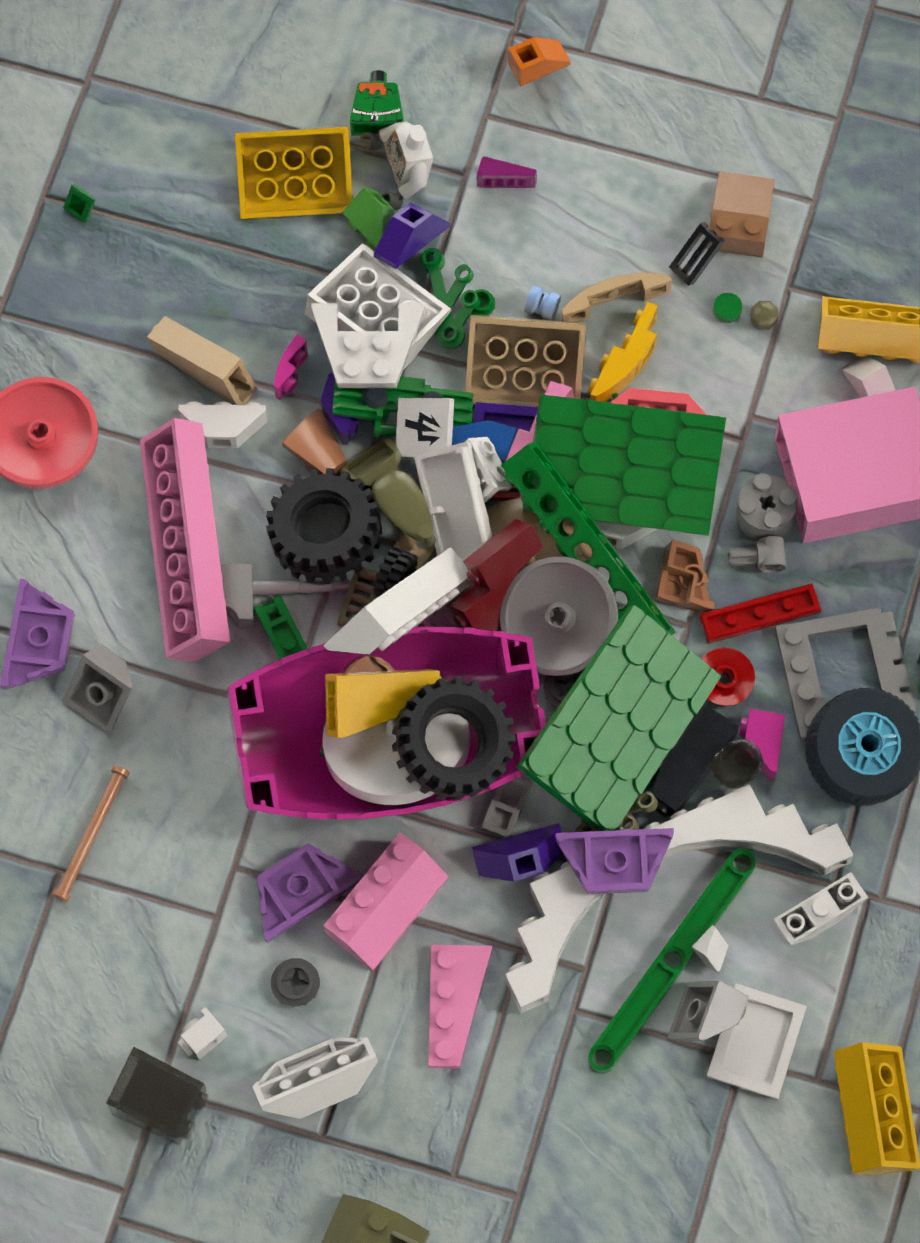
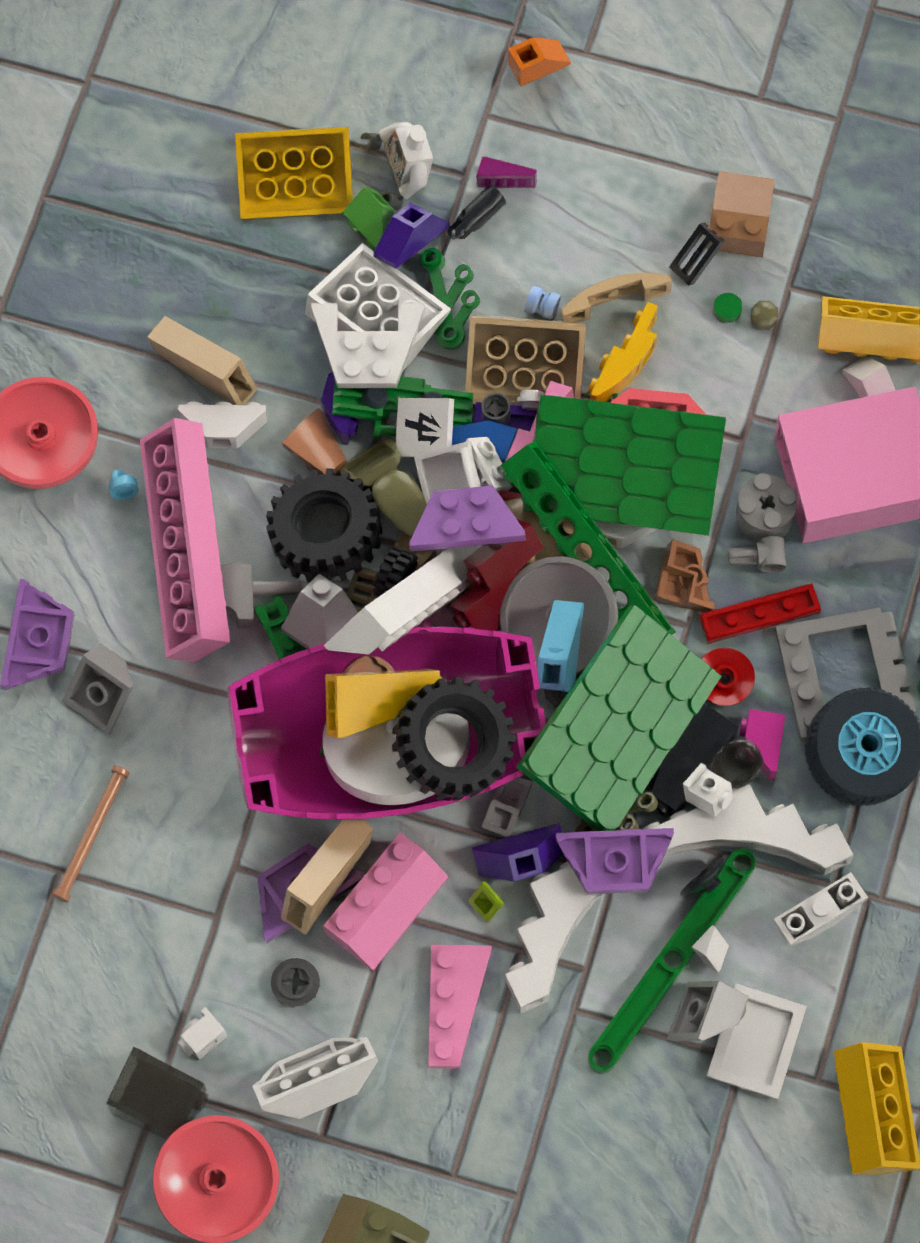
green slope [63,184,96,223] -> none
dark pink slope [274,334,308,400] -> none
green torso [350,70,404,136] -> none
green plate [467,289,495,316] -> none
none -> medium azure tile [108,470,139,500]
none -> coral dish [152,1115,279,1243]
none -> light grey slope [281,574,358,649]
none -> tan slope [281,819,374,935]
none -> medium lavender wing [410,486,526,552]
none -> black piece [447,185,506,239]
none -> lime slope [468,881,505,923]
none -> dark grey wheel [481,393,511,426]
none -> white plate [517,390,544,410]
none -> medium azure slope [537,600,584,692]
none -> black dish [680,854,728,897]
none -> white brick [683,763,733,817]

